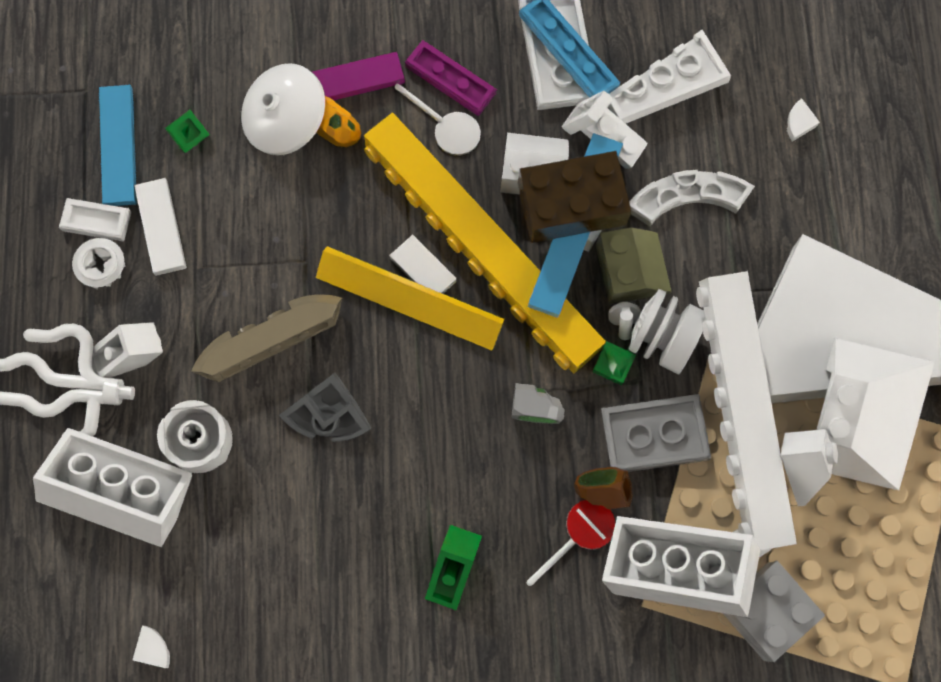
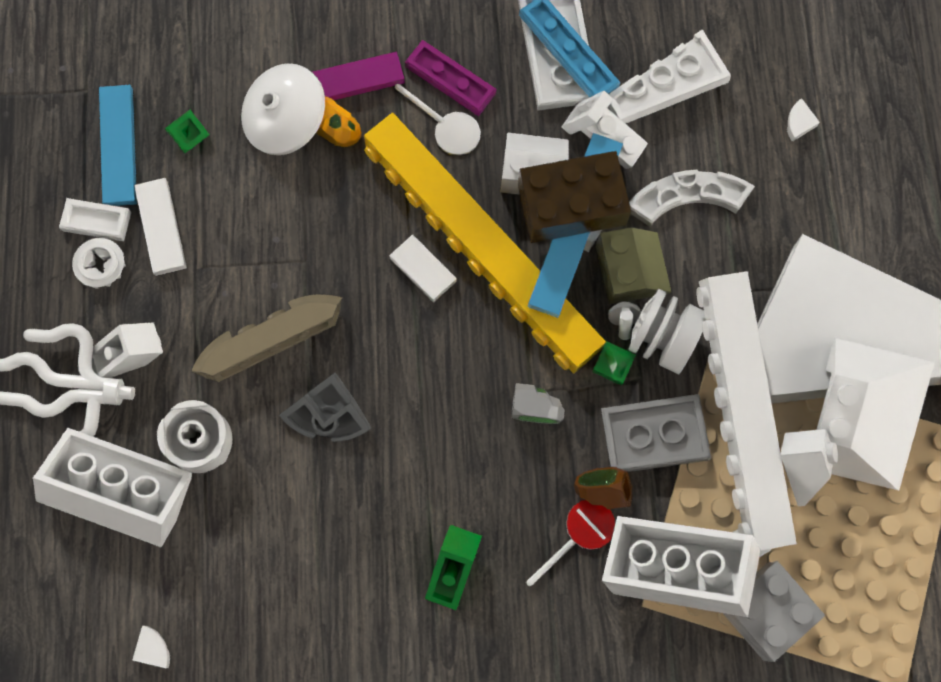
yellow tile [316,246,505,350] -> none

